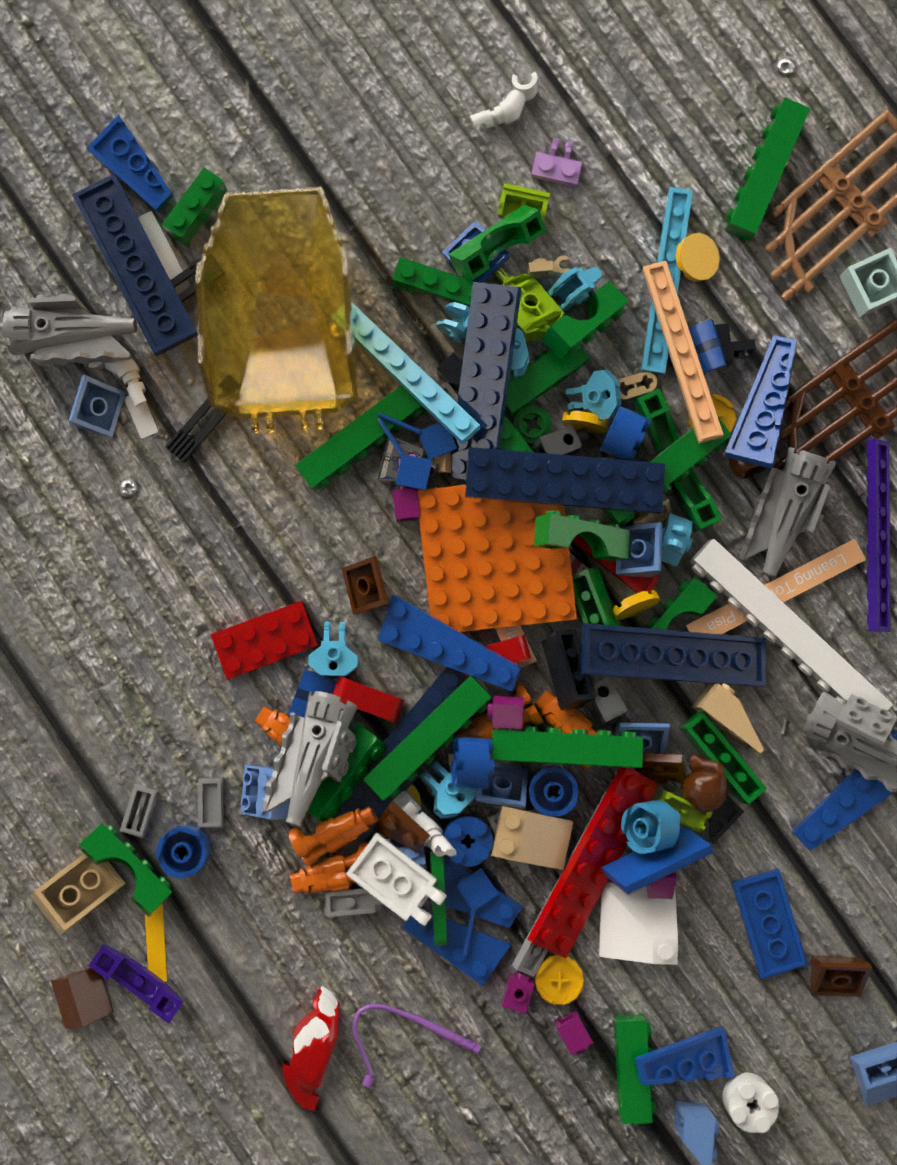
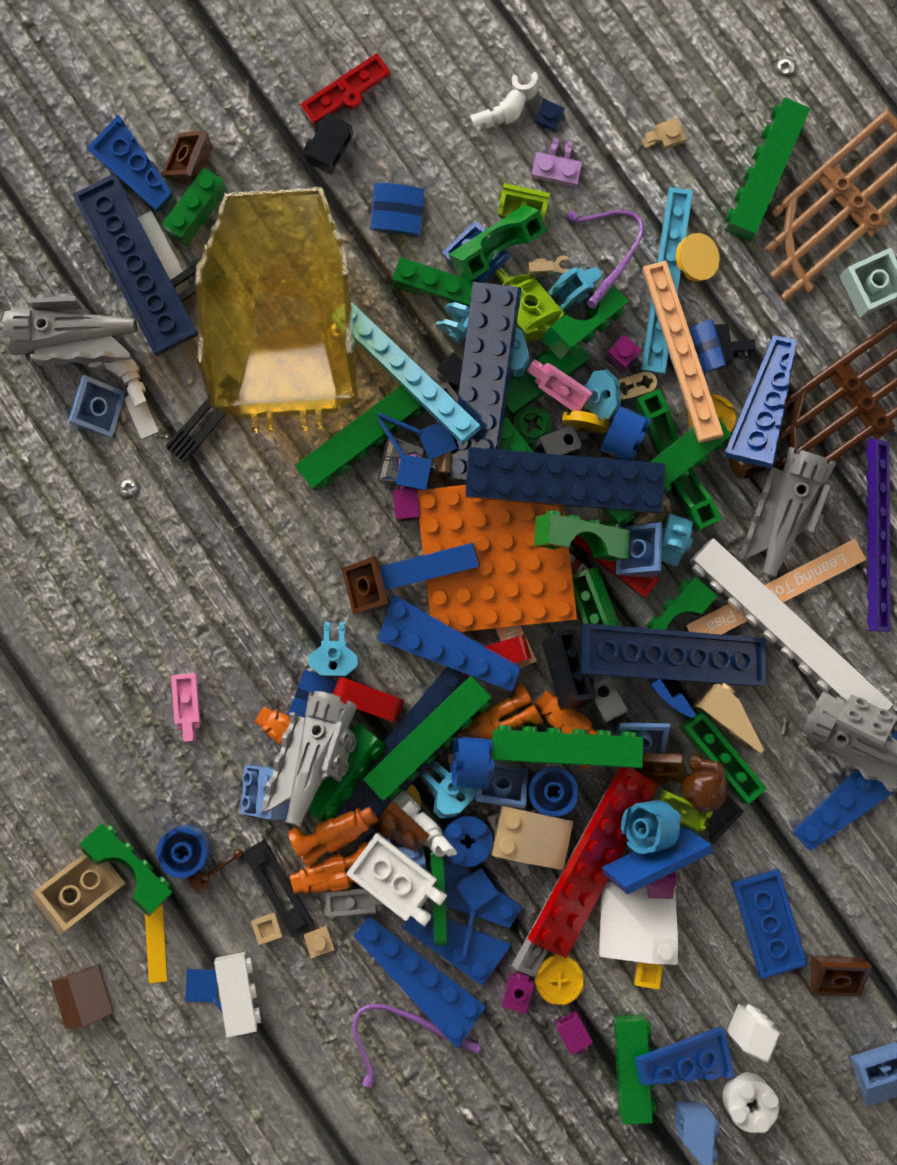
dark purple slope [88,944,184,1024] -> none
light grey tile [120,783,159,838] -> none
light grey tile [198,778,224,828] -> none
red plate [210,601,319,680] -> none
red animal [282,986,339,1111] -> none
magenta brick [488,696,523,729] -> none
yellow tile [612,590,661,620] -> none
none -> reddish brown slope [162,130,213,187]
none -> bright pink hinge [171,673,201,742]
none -> blue piece [185,969,247,1036]
none -> reddish brown hinge [187,849,243,894]
none -> white brick [214,952,261,1038]
none -> black container [243,839,314,938]
none -> tan plate [251,912,283,945]
none -> red hinge [300,53,391,126]
none -> tan plate [303,925,335,958]
none -> black brick [304,113,354,175]
none -> blue wing [353,916,486,1048]
none -> blue slope [370,183,425,237]
none -> blue tile [380,543,480,590]
none -> bright pink hinge [527,359,593,411]
none -> dark blue plate [534,99,565,132]
none -> medium lavender piece [566,210,644,308]
none -> magenta brick [604,334,642,374]
none -> yellow plate [634,962,663,989]
none -> tan plate [642,118,686,150]
none -> blue slope [647,679,696,718]
none -> white brick [727,1004,780,1062]

